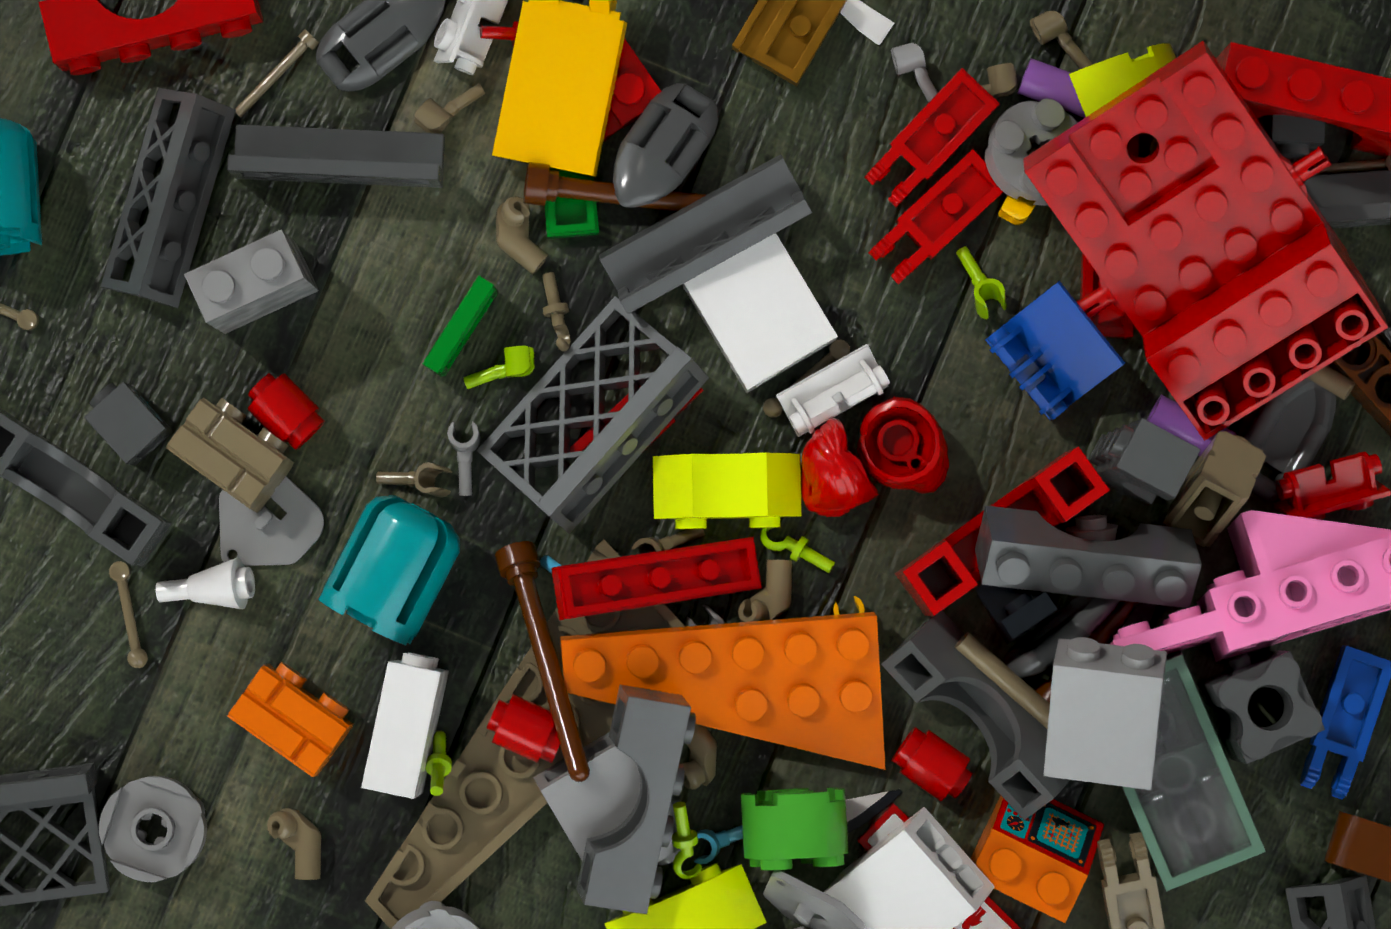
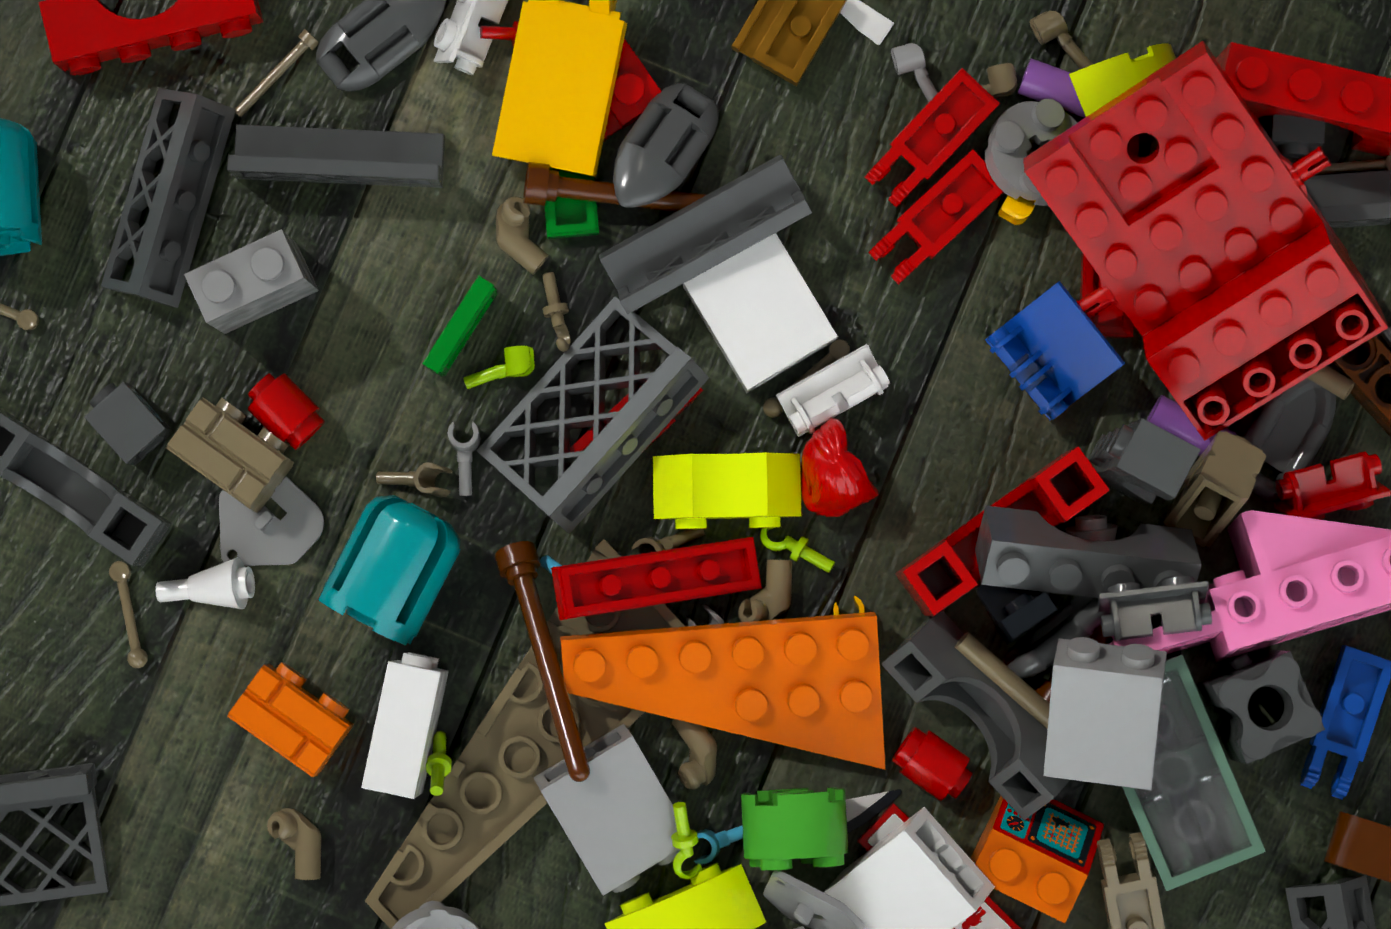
light grey plate [99,776,207,882] -> none
dark tan hand [414,83,485,133] -> none
red brick [486,694,560,763] -> none
dark grey arch [576,684,696,914] -> none
red hair [857,397,949,494] -> none
lime hand [956,246,1007,319] -> none
none -> dark grey hinge [1098,576,1212,641]

